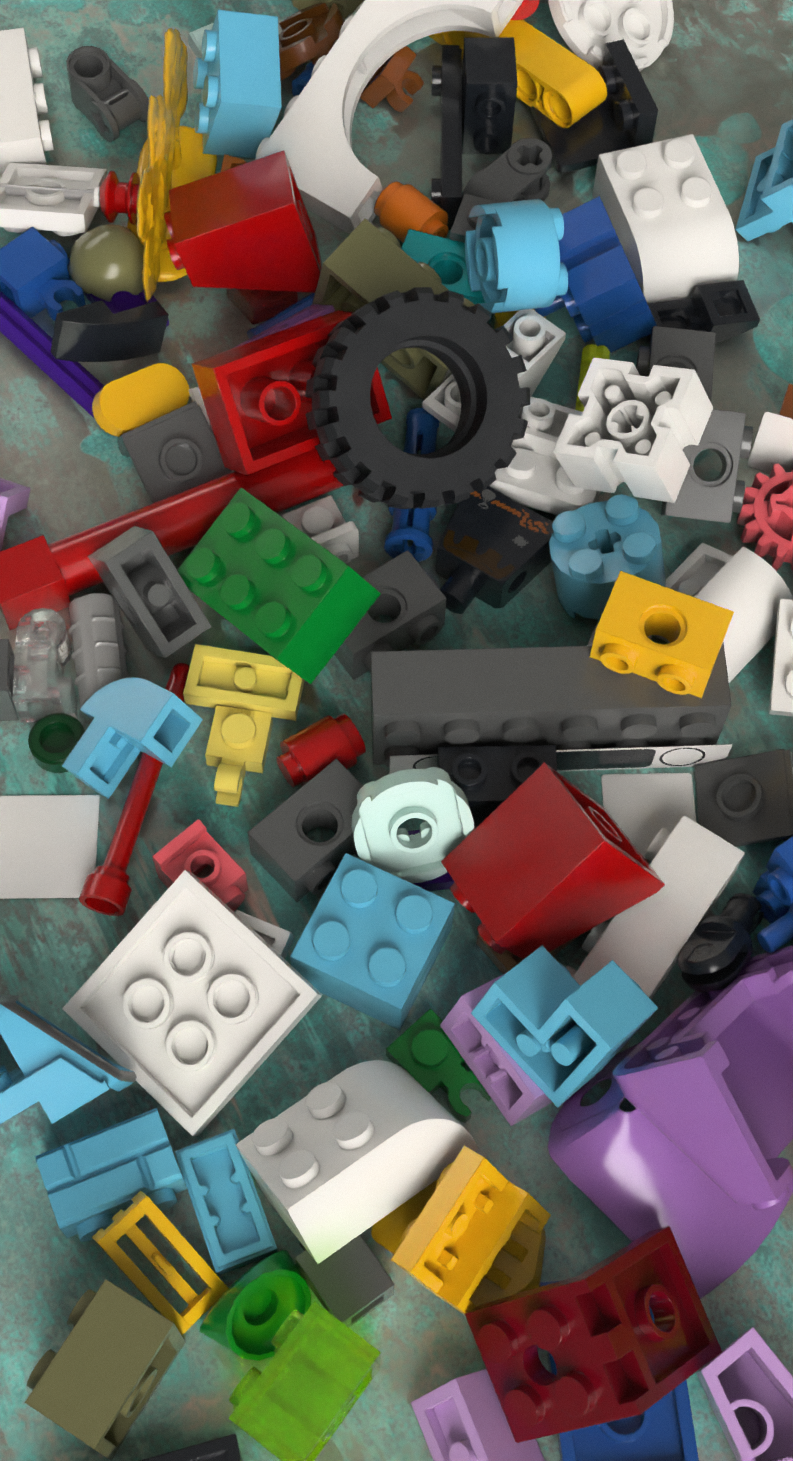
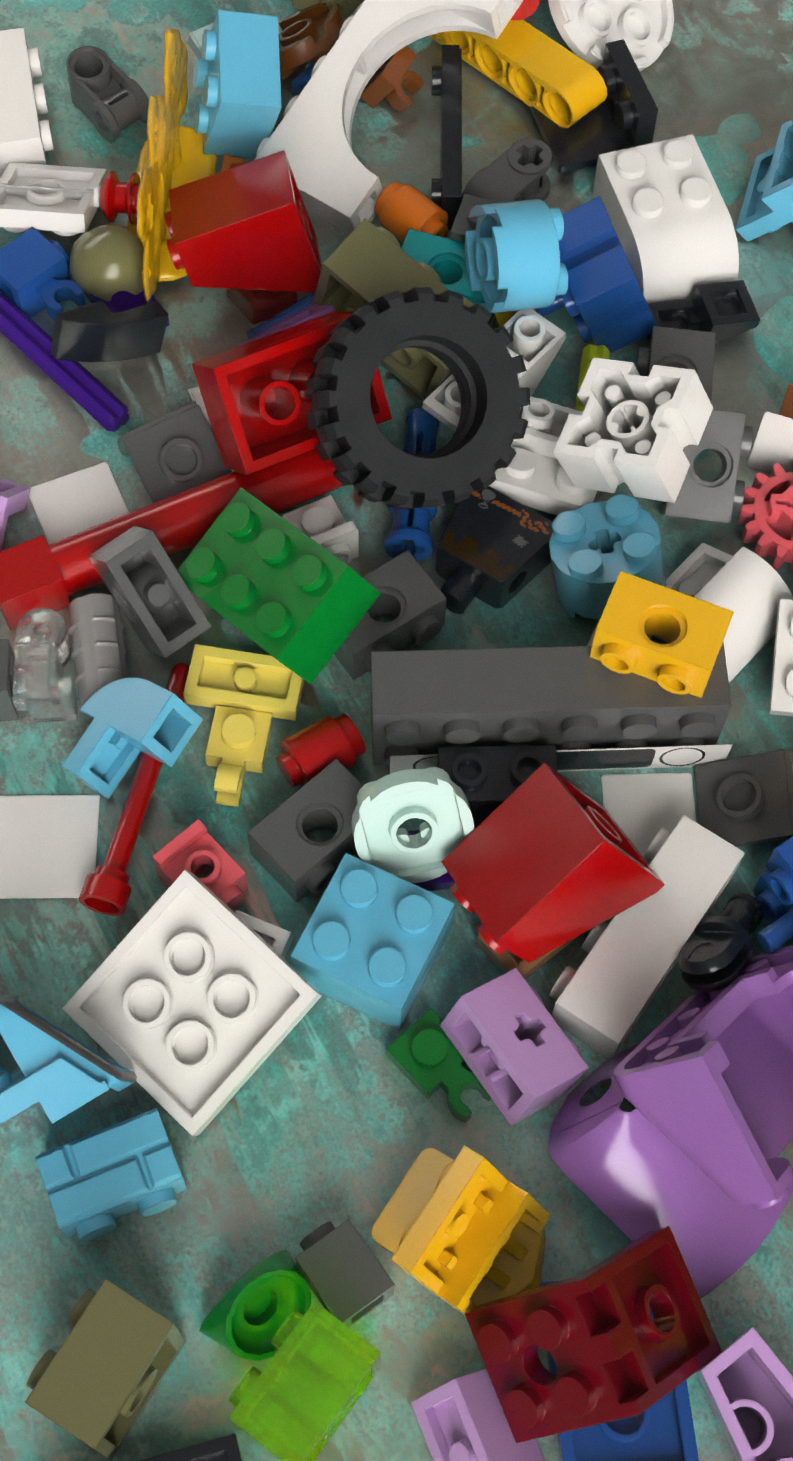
dark green tile [28,713,85,773] -> none
yellow tile [92,363,190,437] -> none
yellow tile [92,1191,228,1335] -> none
medium azure plate [174,1129,278,1276] -> none
white brick [235,1060,479,1264] -> none
black brick [462,37,517,155] -> none
medium azure brick [471,946,658,1108] -> none
none -> white sticker [29,462,129,544]

